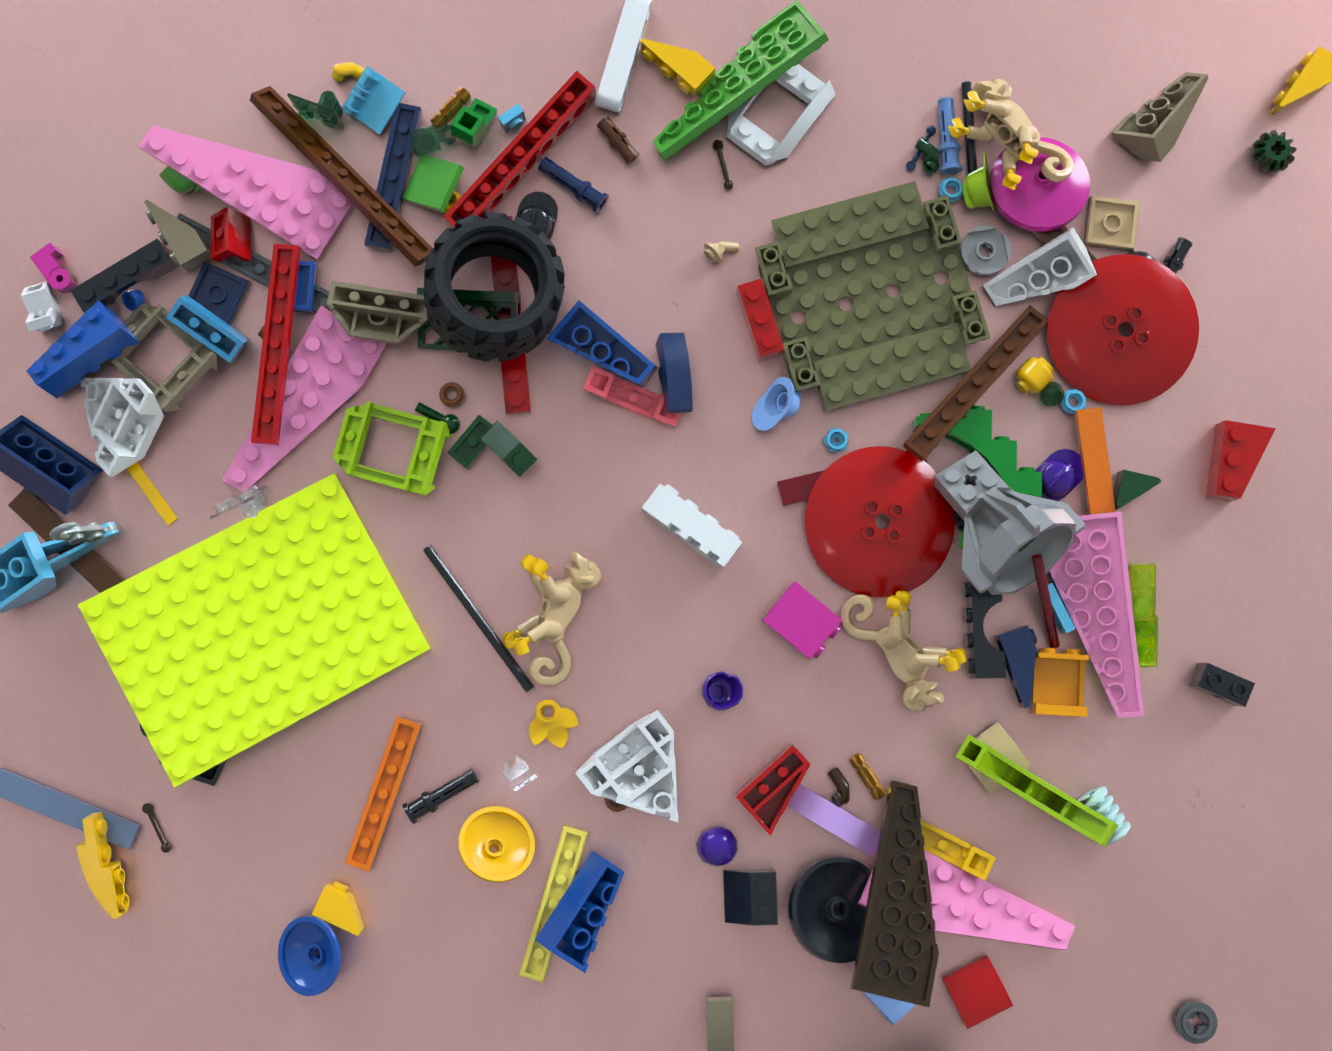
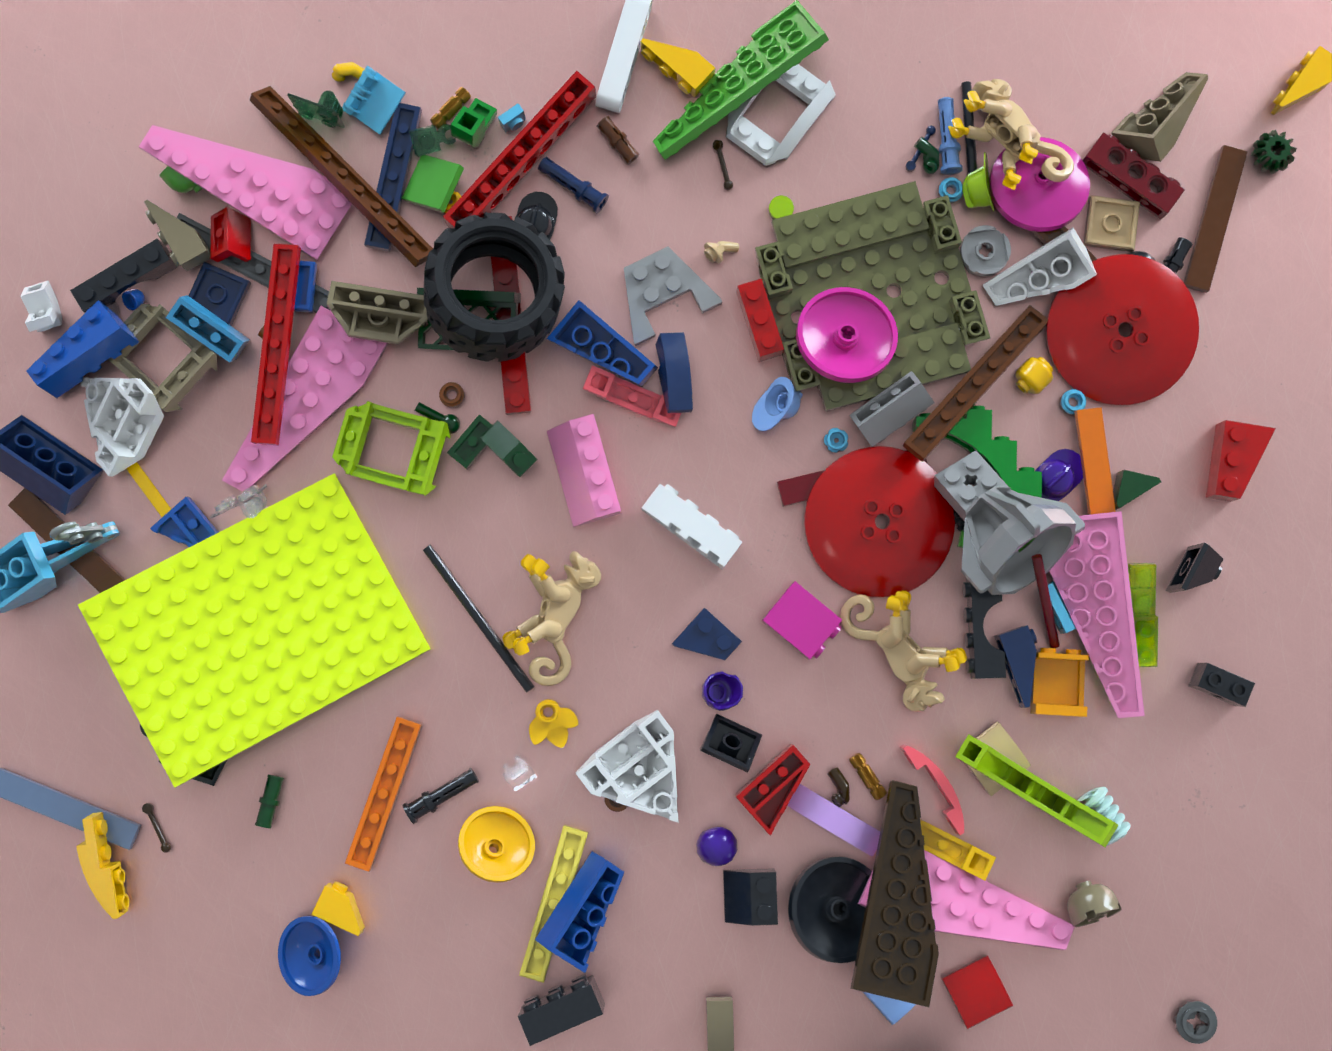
dark pink leg [30,243,77,293] -> none
clear green plate [1040,382,1064,406] -> none
none -> blue wing [150,497,219,547]
none -> dark green pin [255,774,284,829]
none -> black brick [518,974,605,1046]
none -> bright pink slope [547,414,622,527]
none -> light grey wing [624,247,722,346]
none -> dark blue wing [672,608,742,660]
none -> black slope [700,714,762,773]
none -> lime tile [769,195,794,219]
none -> dark pink dish [796,287,898,383]
none -> light grey brick [850,371,934,447]
none -> coral slope [900,744,964,835]
none -> dark tan cylinder [1067,881,1122,927]
none -> dark red brick [1083,132,1185,220]
none -> black slope [1166,543,1223,593]
none -> reddish brown tile [1184,145,1248,293]

